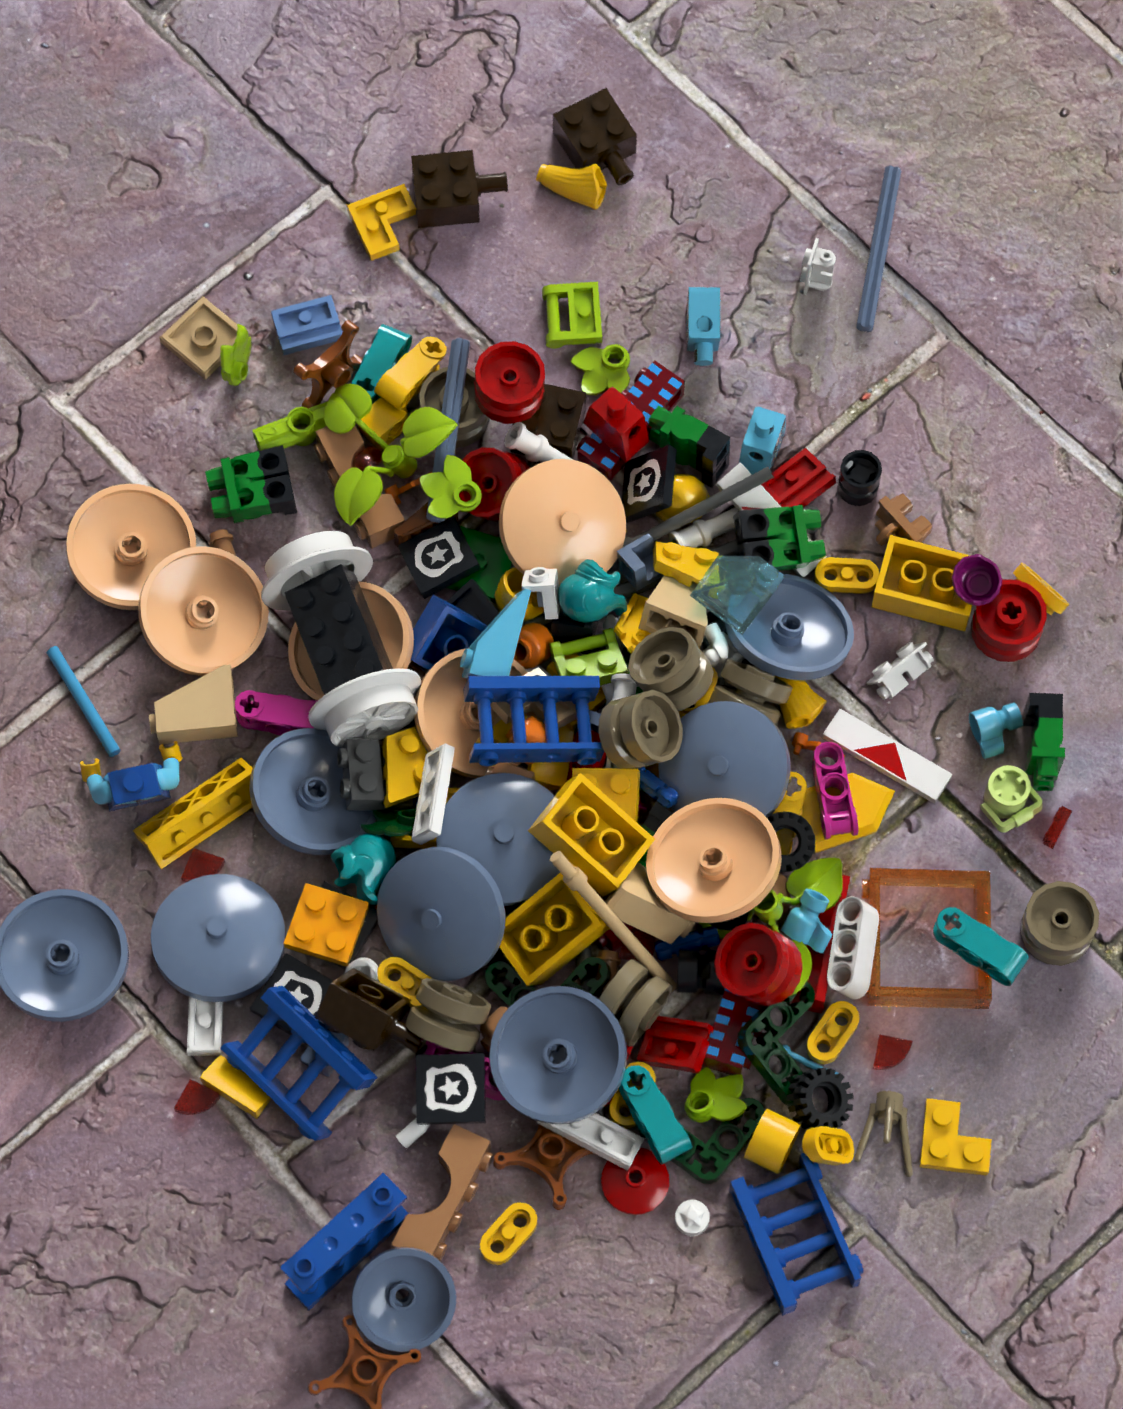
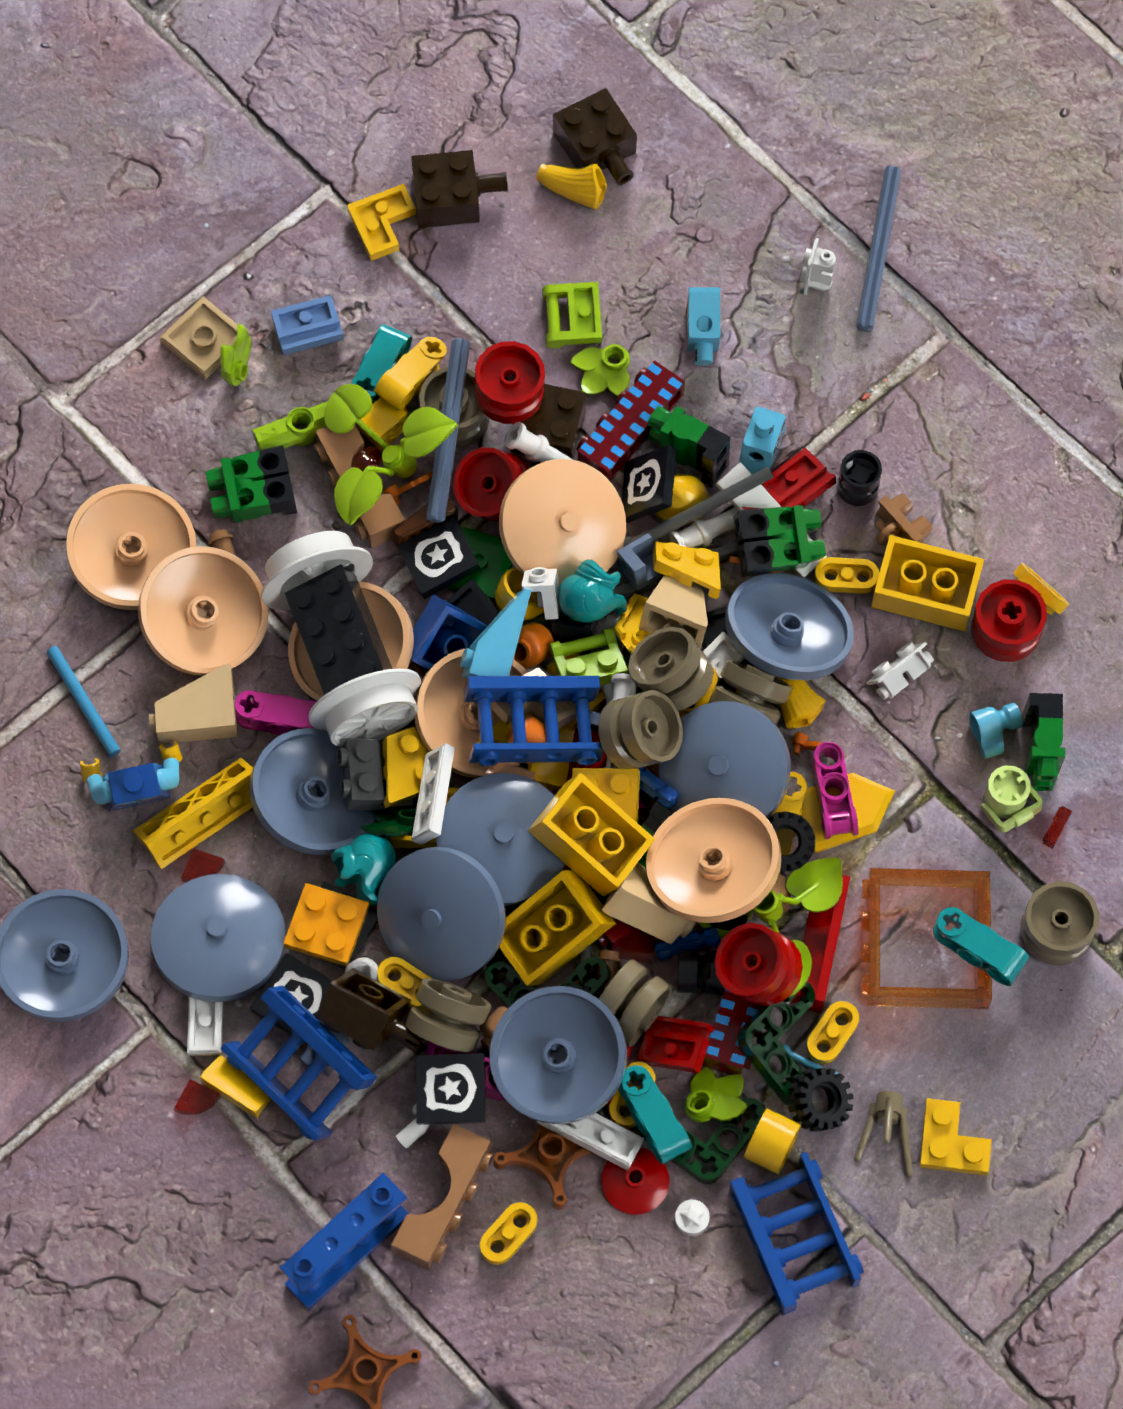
dark orange piece [293,320,362,408] -> none
sand blue dish [351,1247,456,1352] -> none
lime plate [419,455,482,519] -> none
tan bar [550,851,677,992] -> none
red torso [583,387,649,462] -> none
clear light blue slope [690,556,785,635] -> none
white arm [705,623,729,667] -> none
medium azure piece [782,889,832,954] -> none
yellow plate [802,1126,854,1166] -> none
white tile [822,709,952,804] -> none
white beam [827,896,879,1000] -> none
clear red tile [873,1034,913,1070] -> none
magenta hair [952,554,1003,606] -> none

